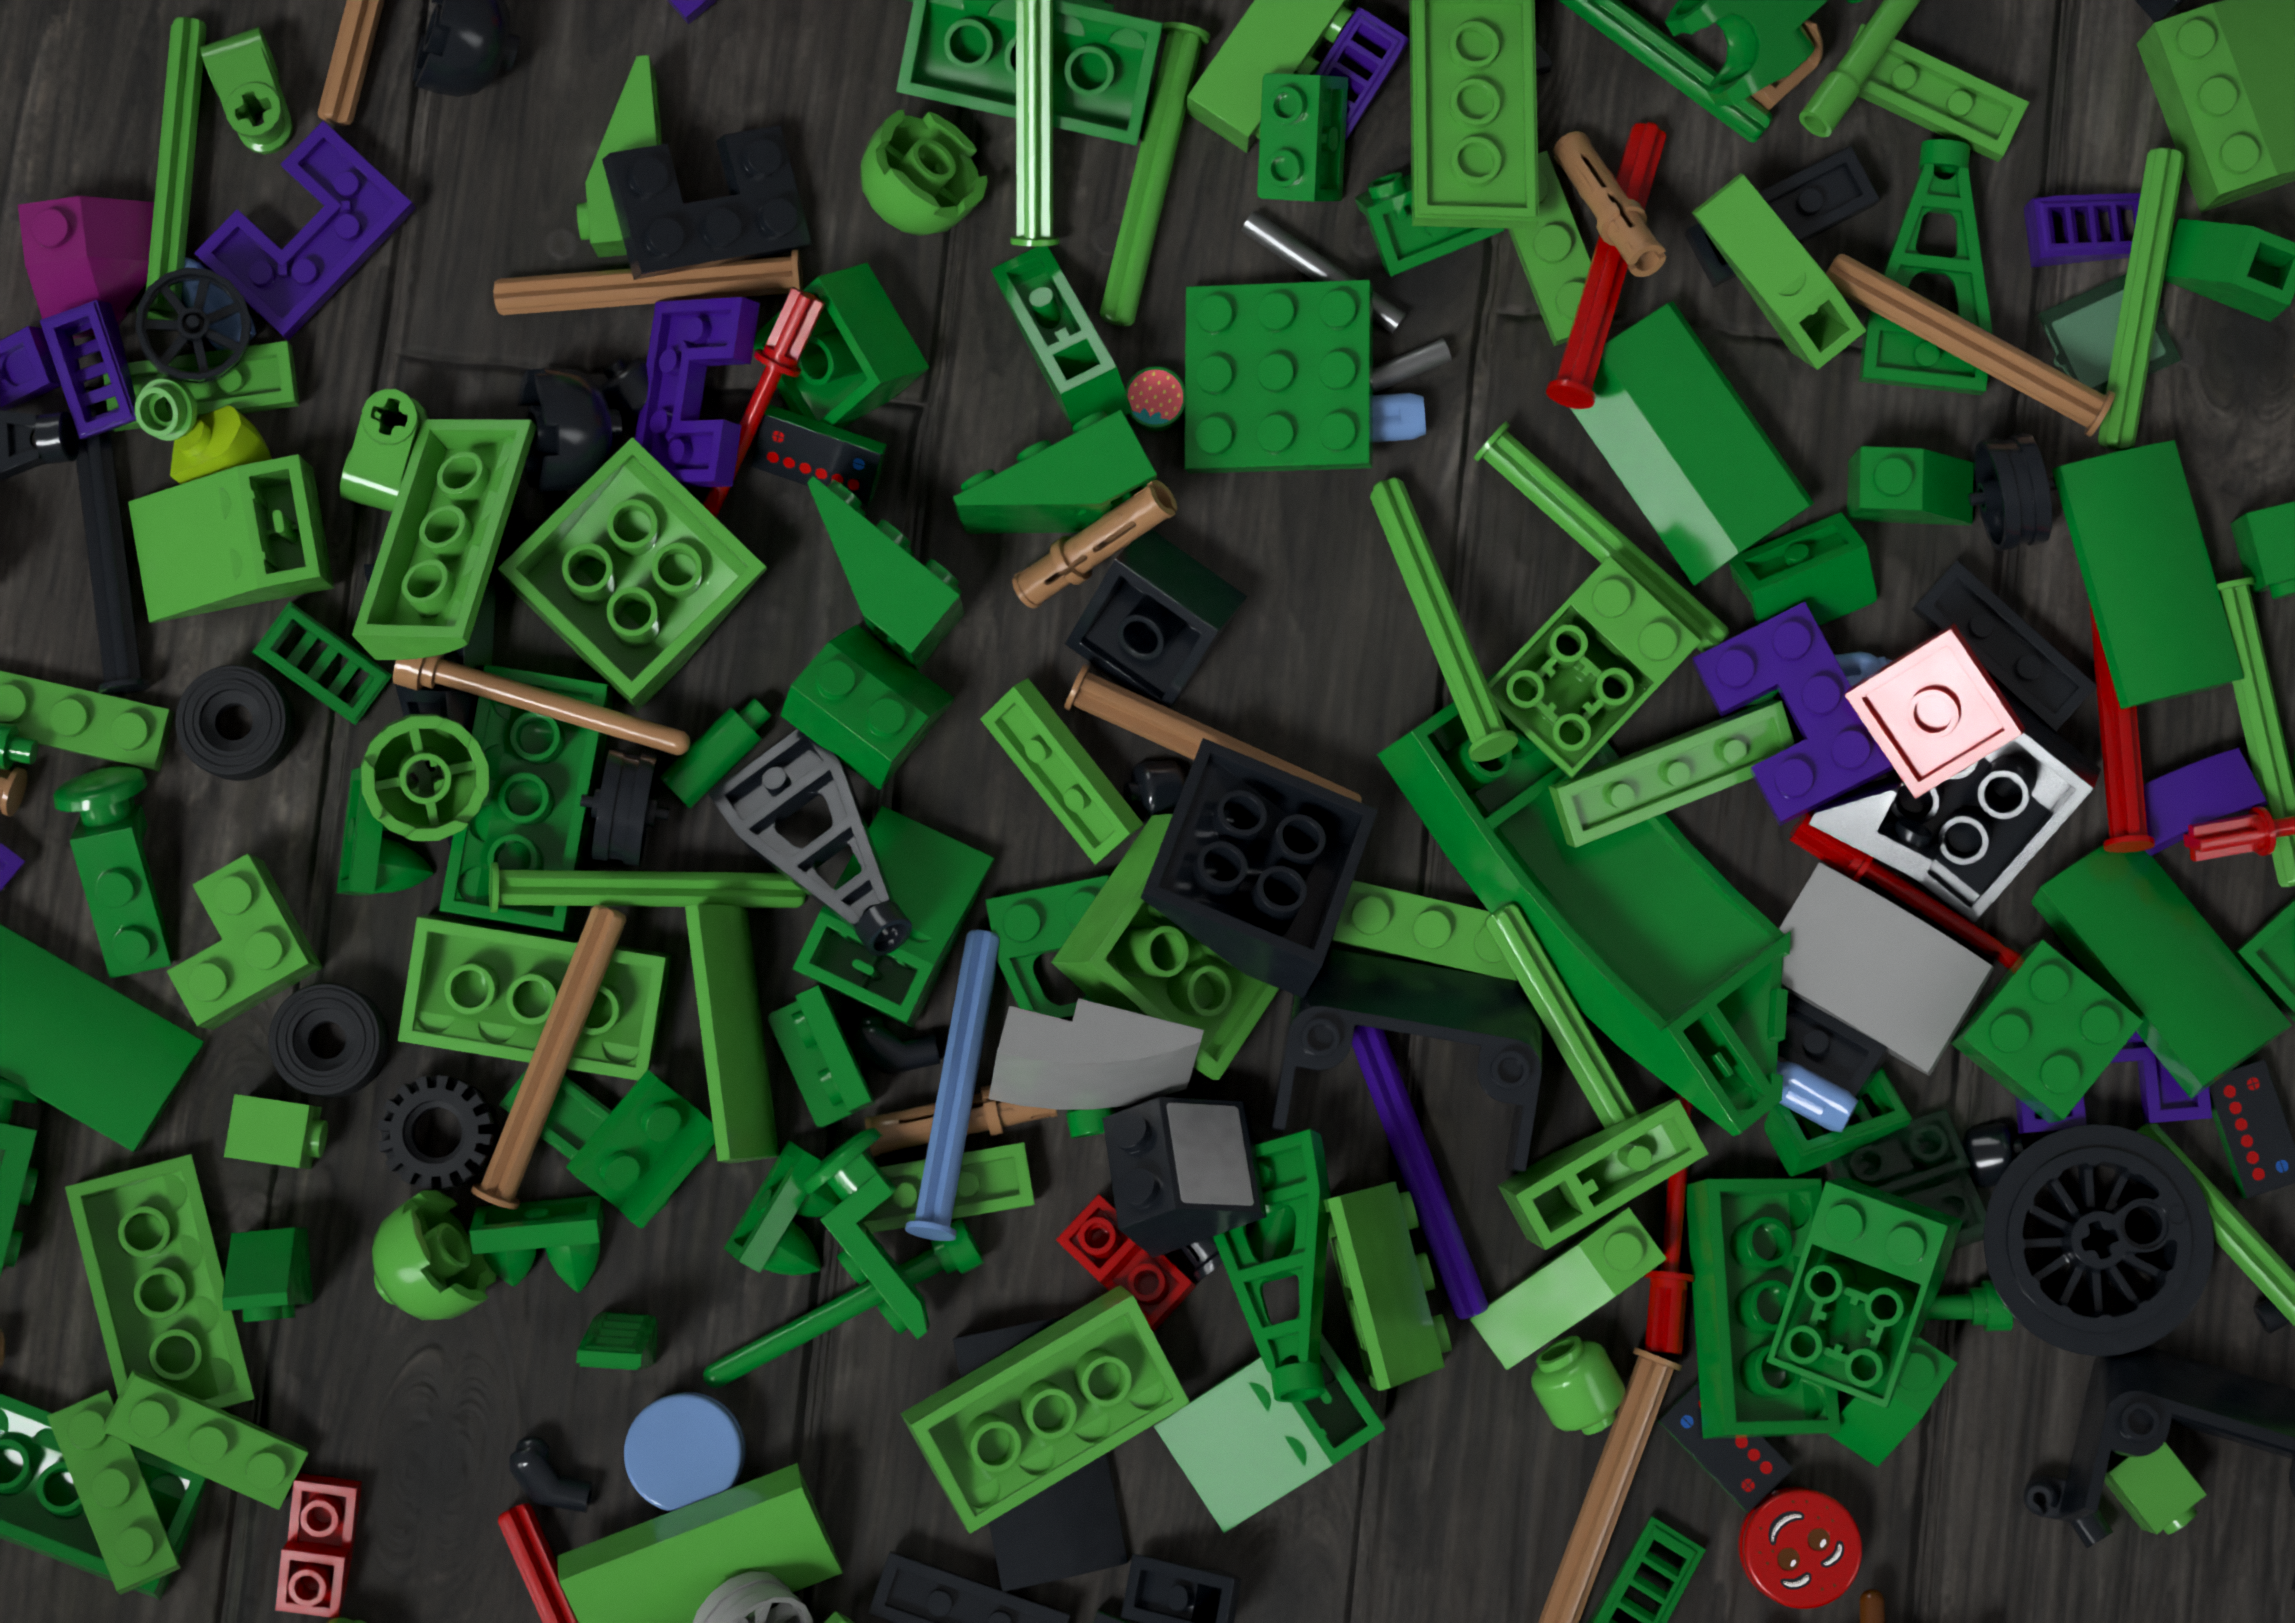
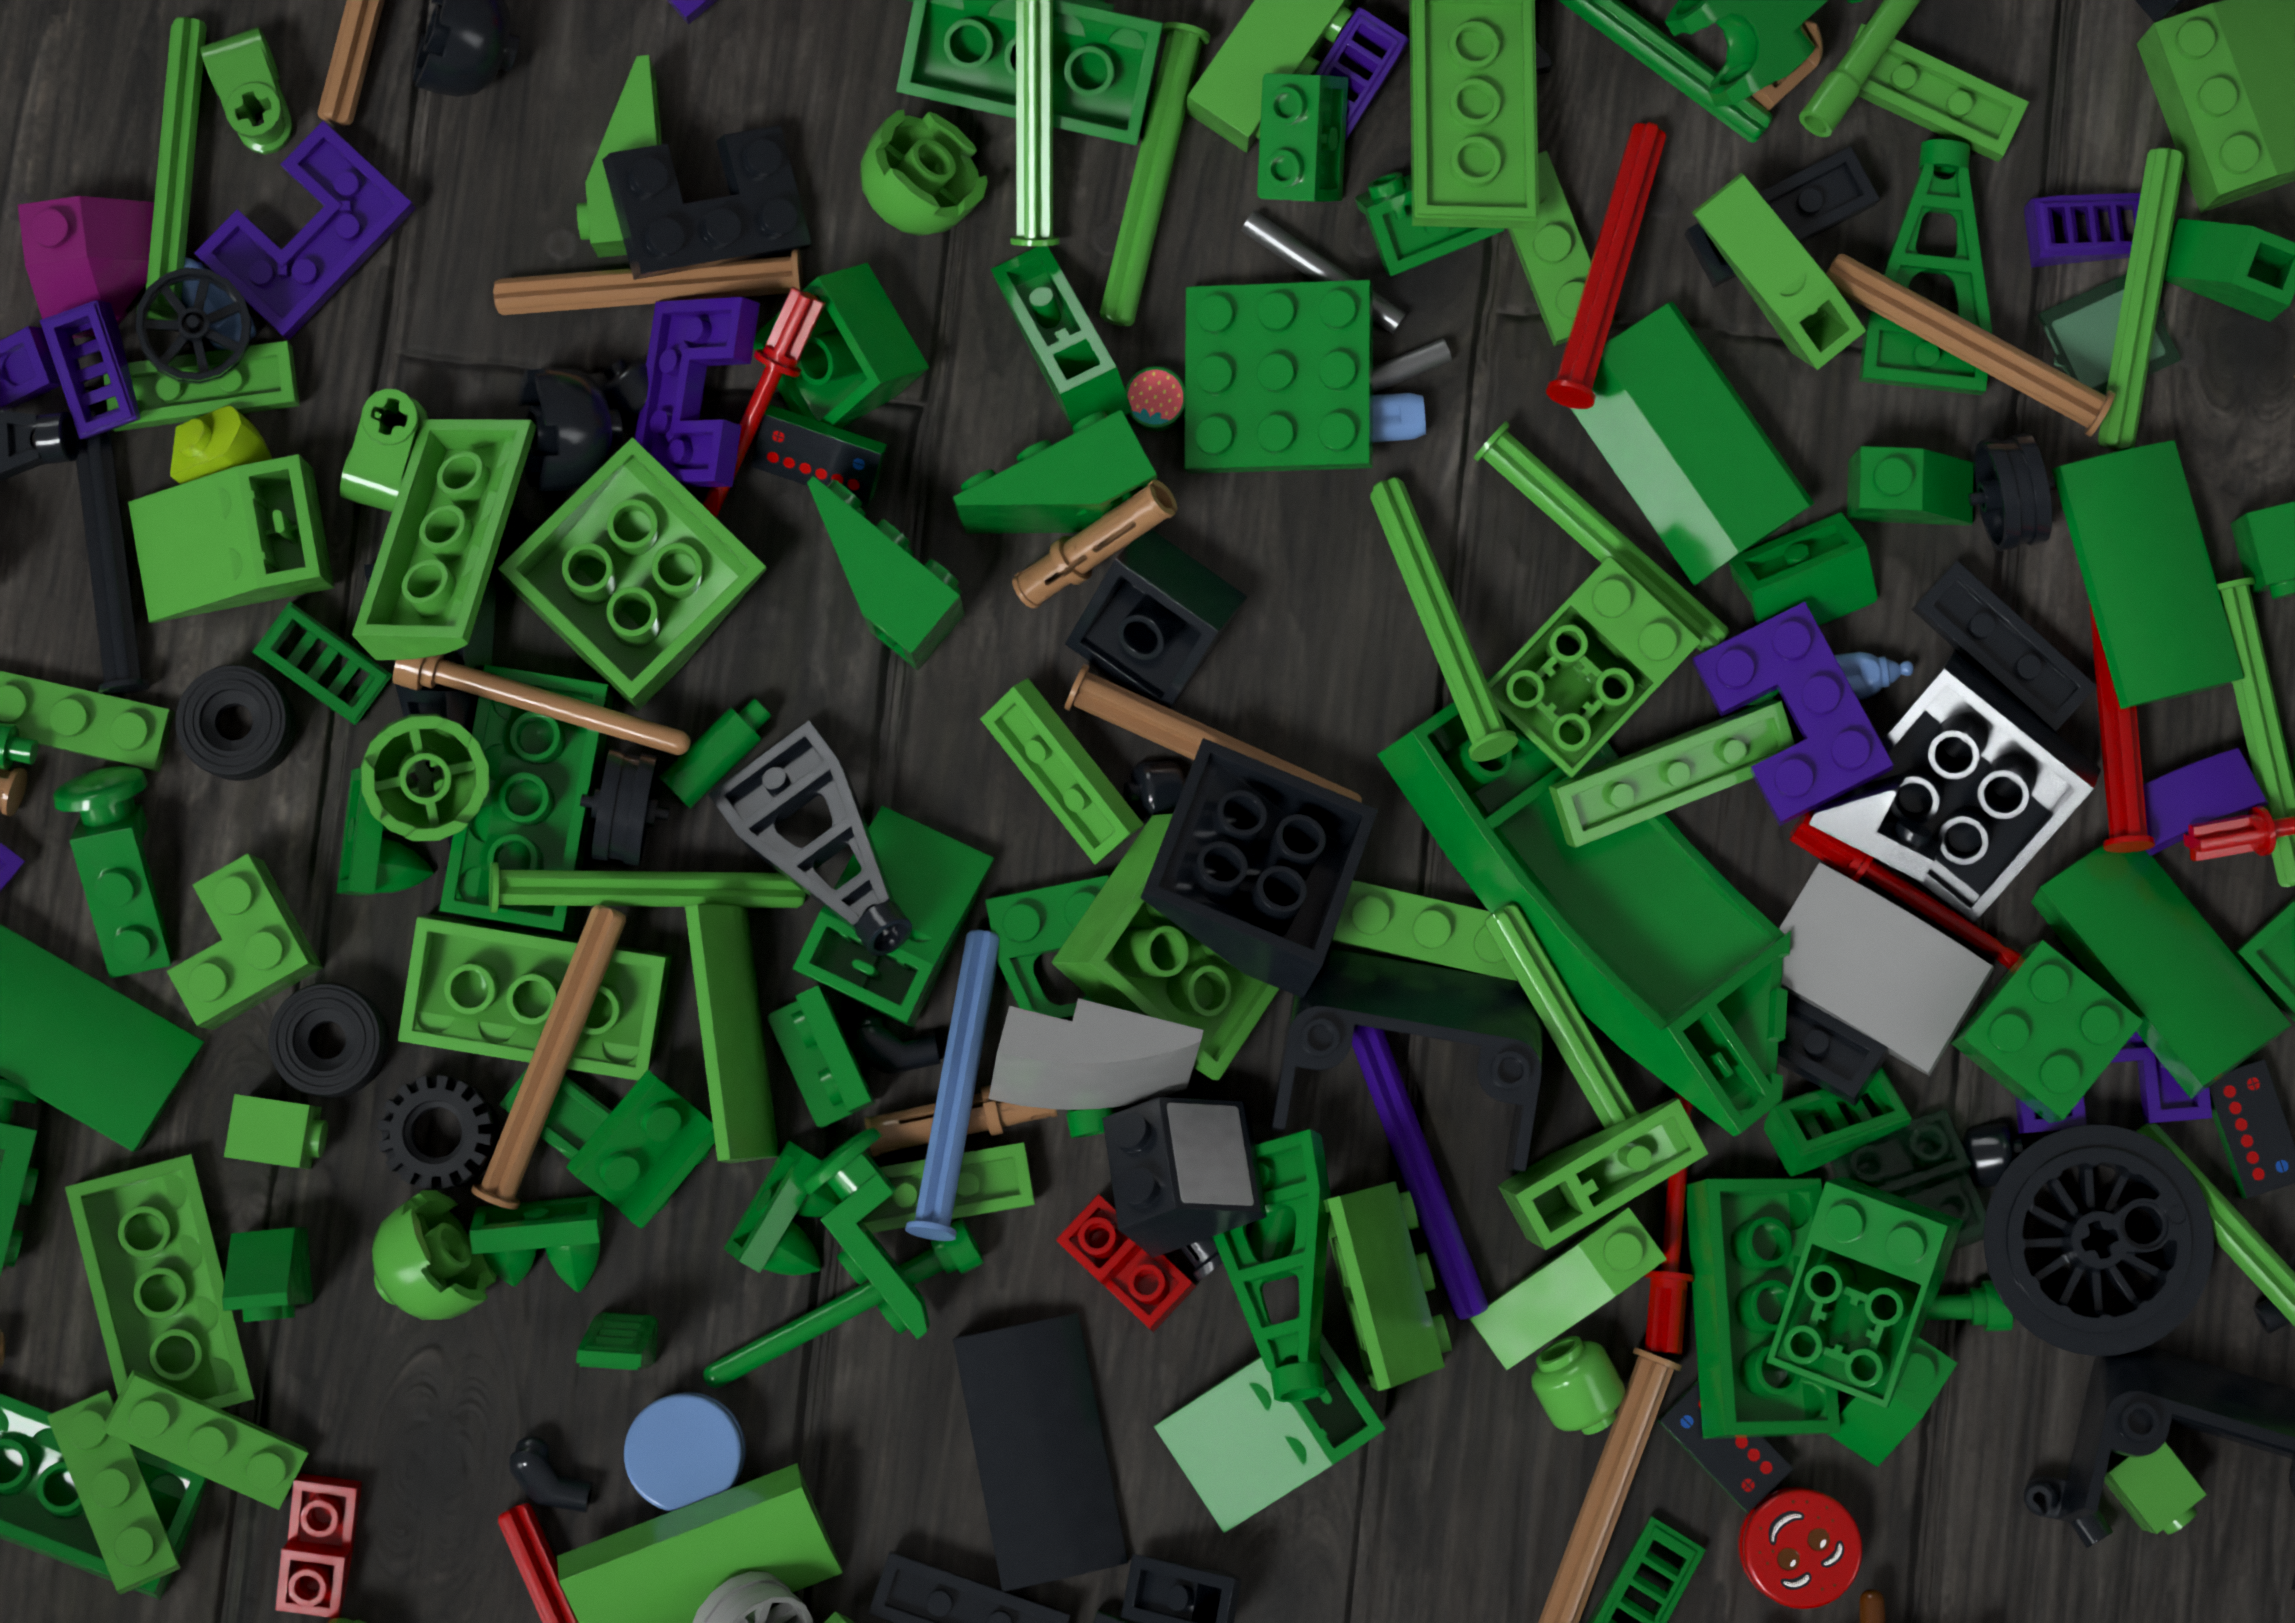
bright green plate [135,377,197,441] -> none
green slope [780,624,955,790] -> none
bright green slope [900,1285,1190,1534] -> none
medium nougat pin [1553,131,1666,277] -> none
medium blue piece [1777,1060,1858,1133] -> none
plate [1844,623,2025,799] -> none

